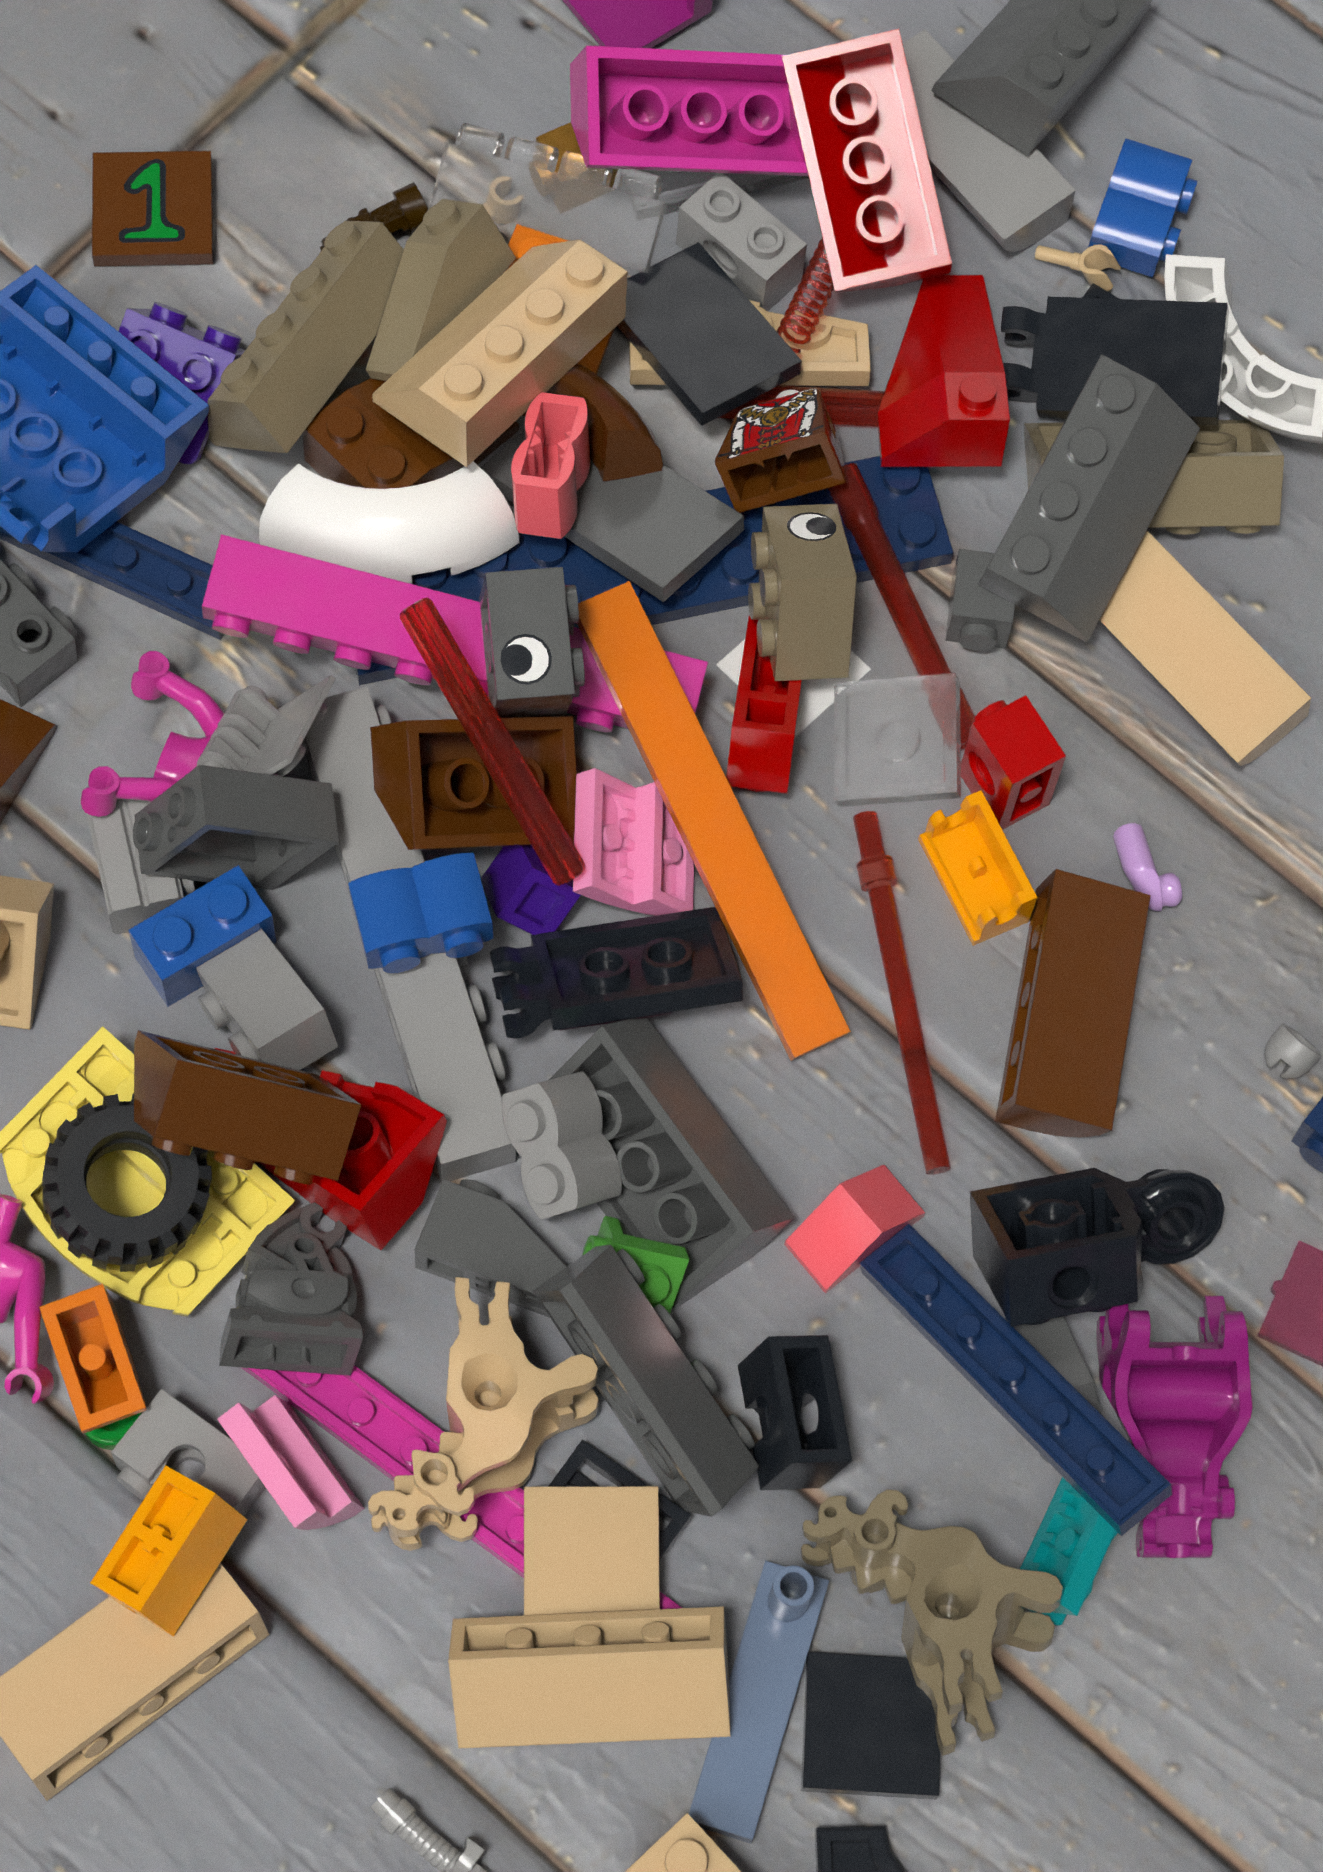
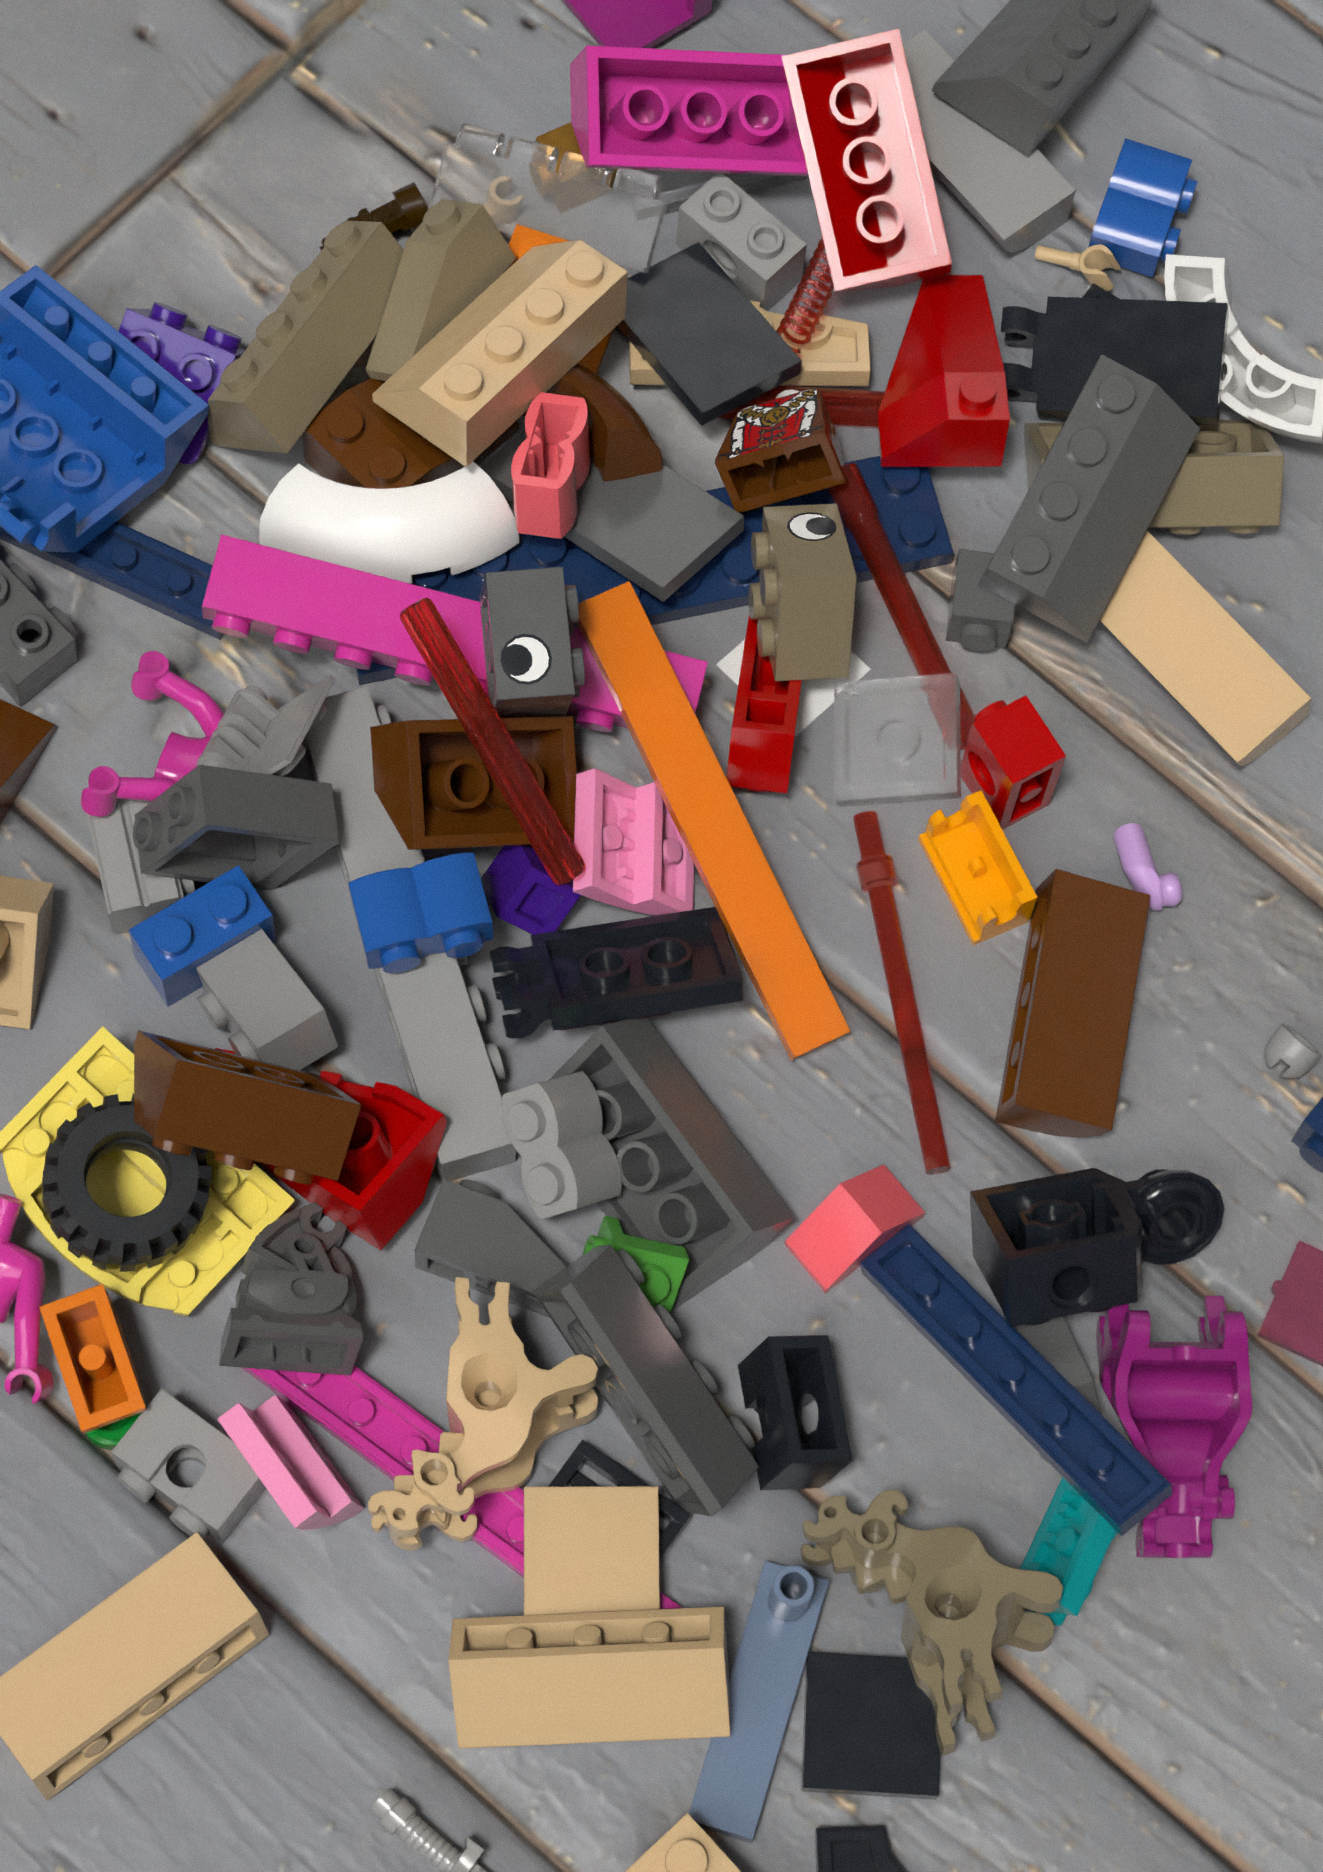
light orange hinge [90,1465,248,1637] -> none
reddish brown tile [92,151,213,266] -> none

